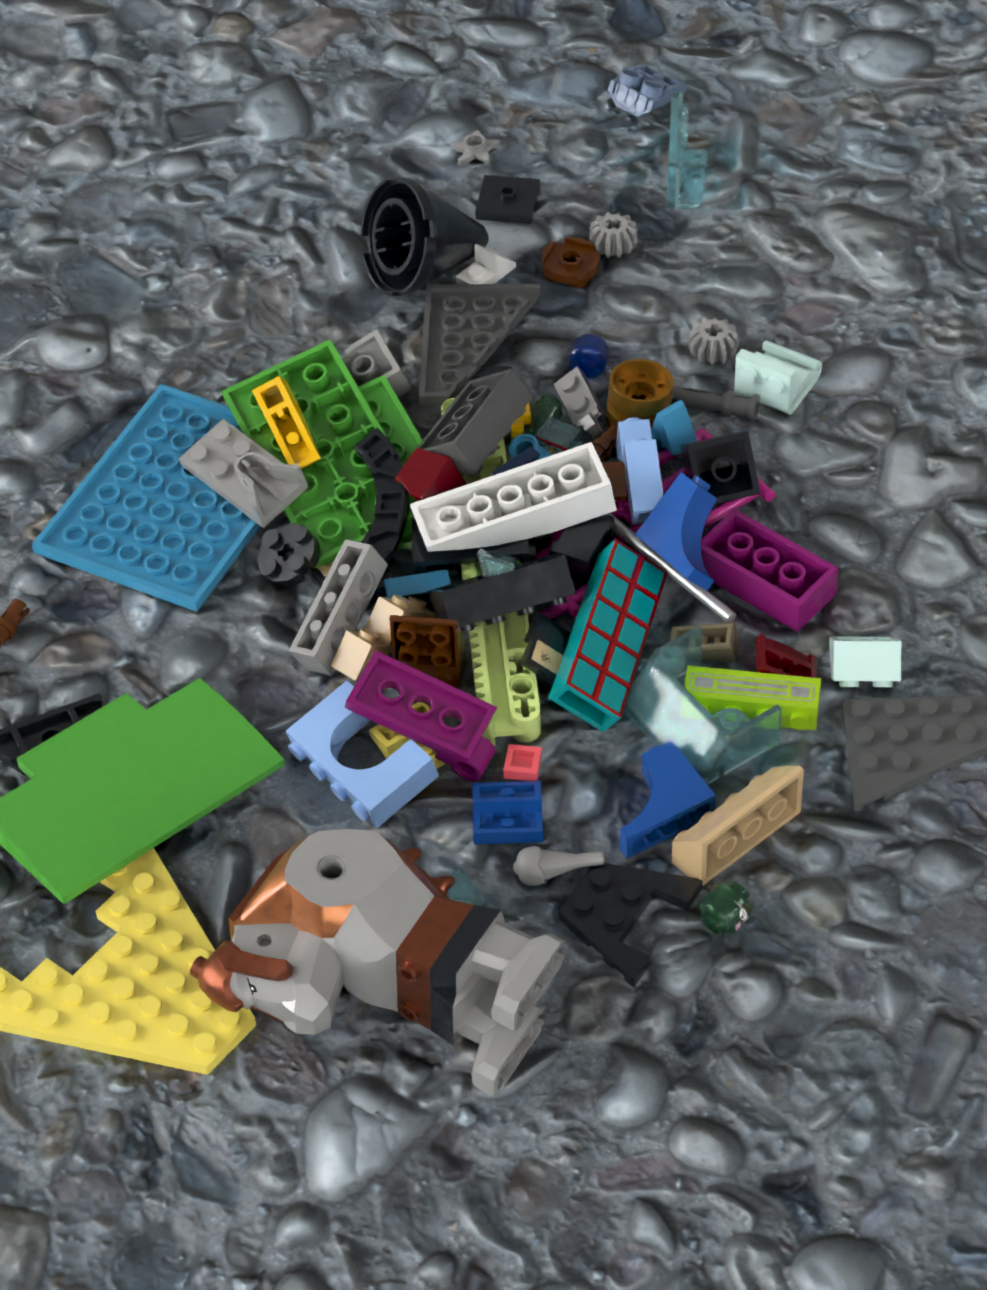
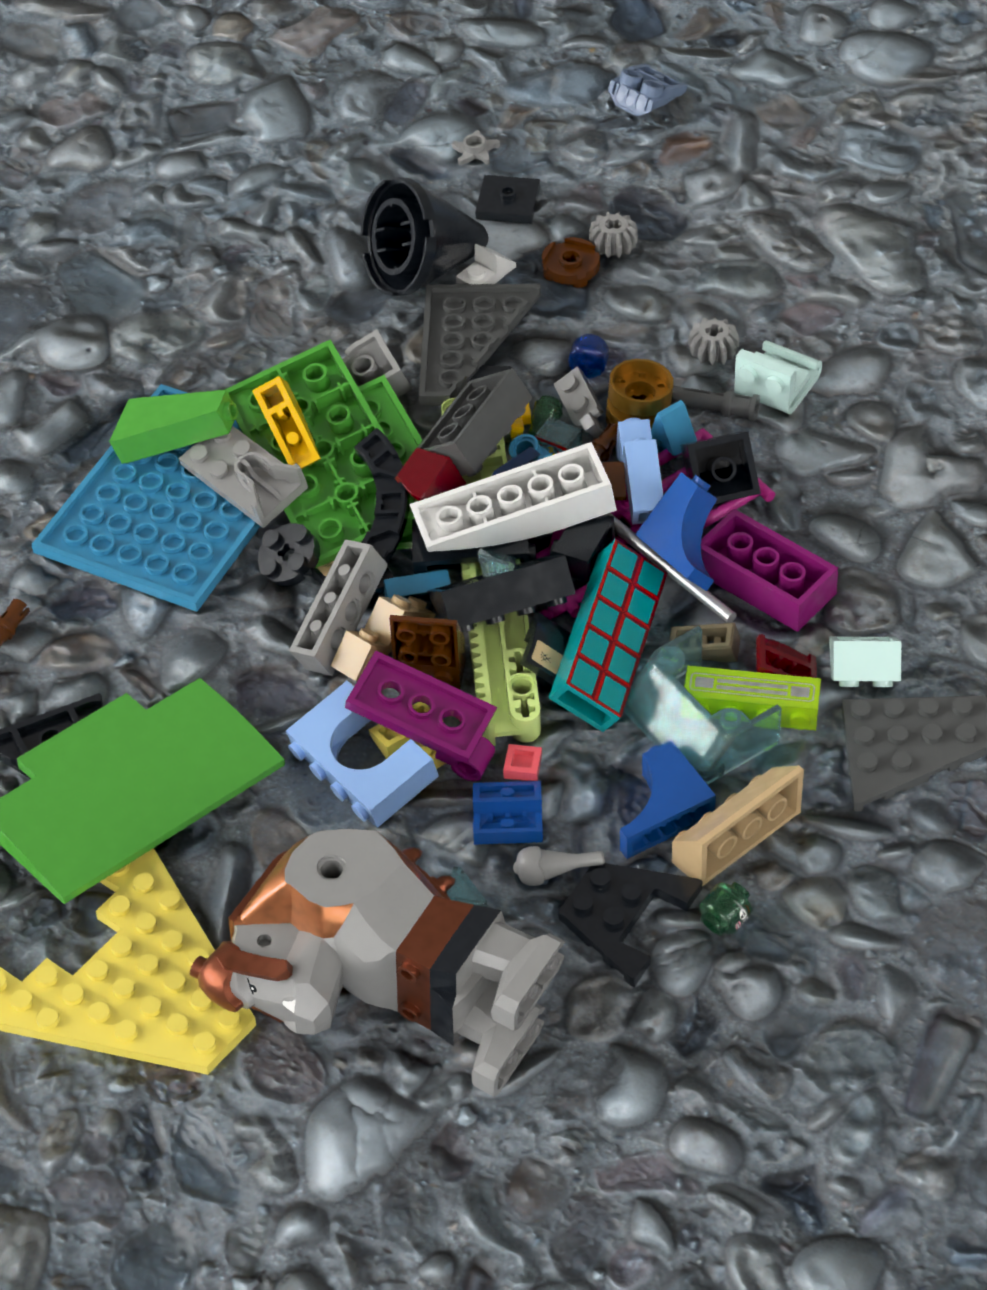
clear light blue plate [668,92,708,209] -> none
none -> bright green slope [109,390,238,464]

